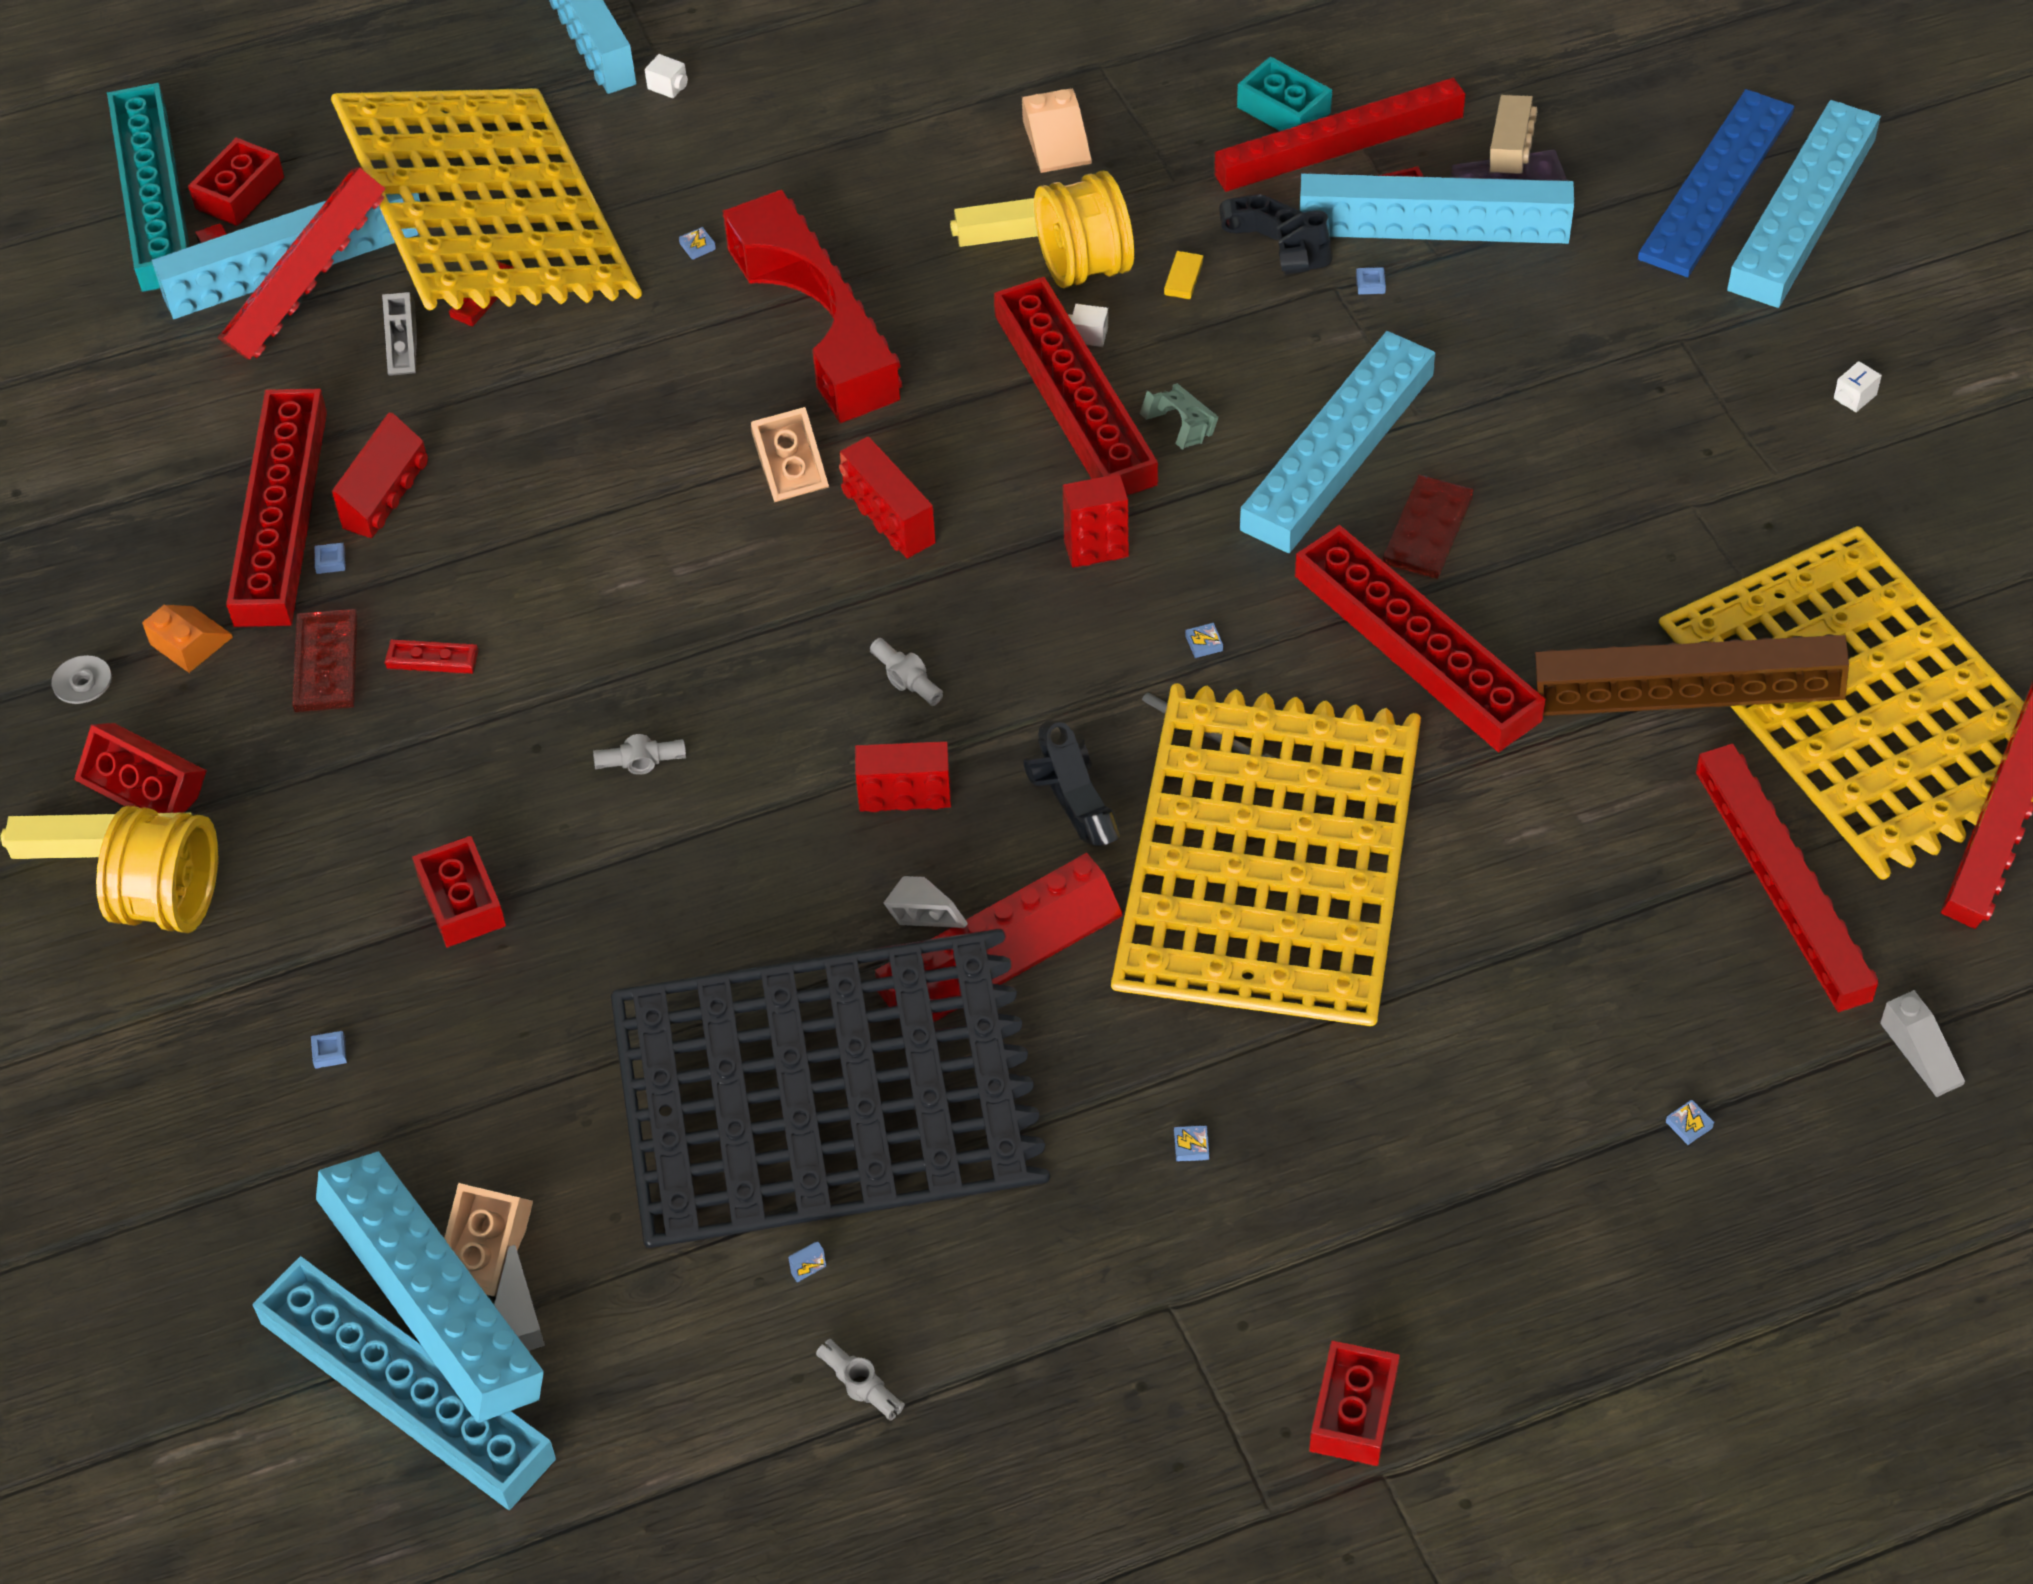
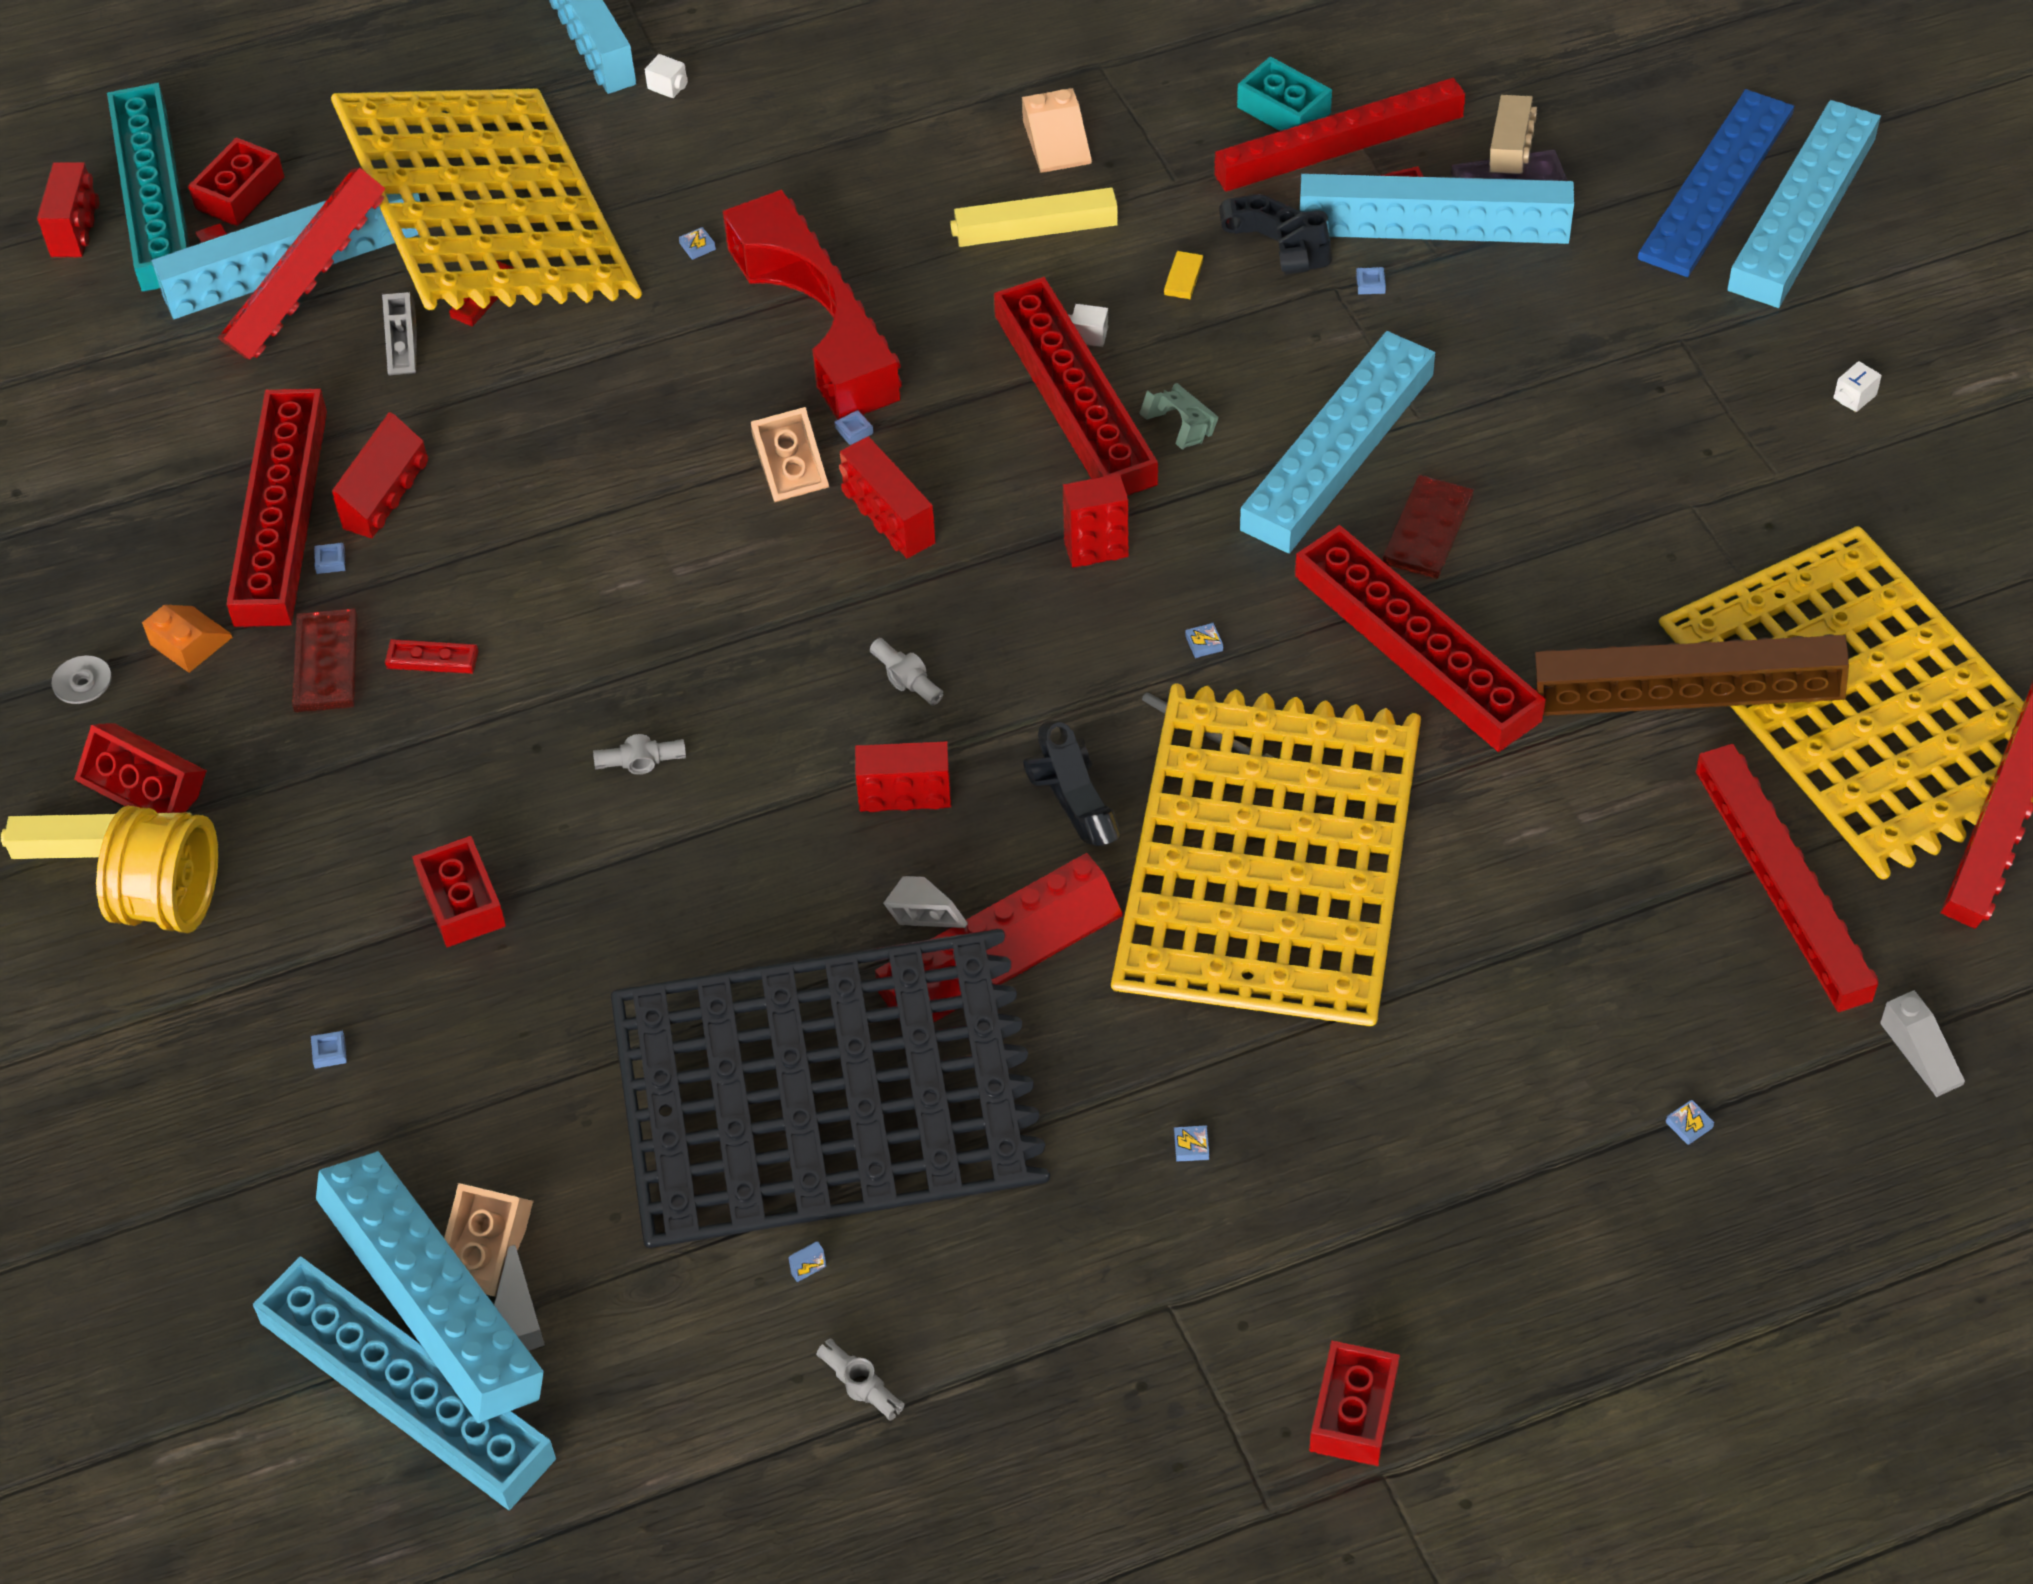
yellow wheel [1034,170,1134,288] -> none
none -> red brick [37,162,99,257]
none -> medium blue tile [835,410,874,445]

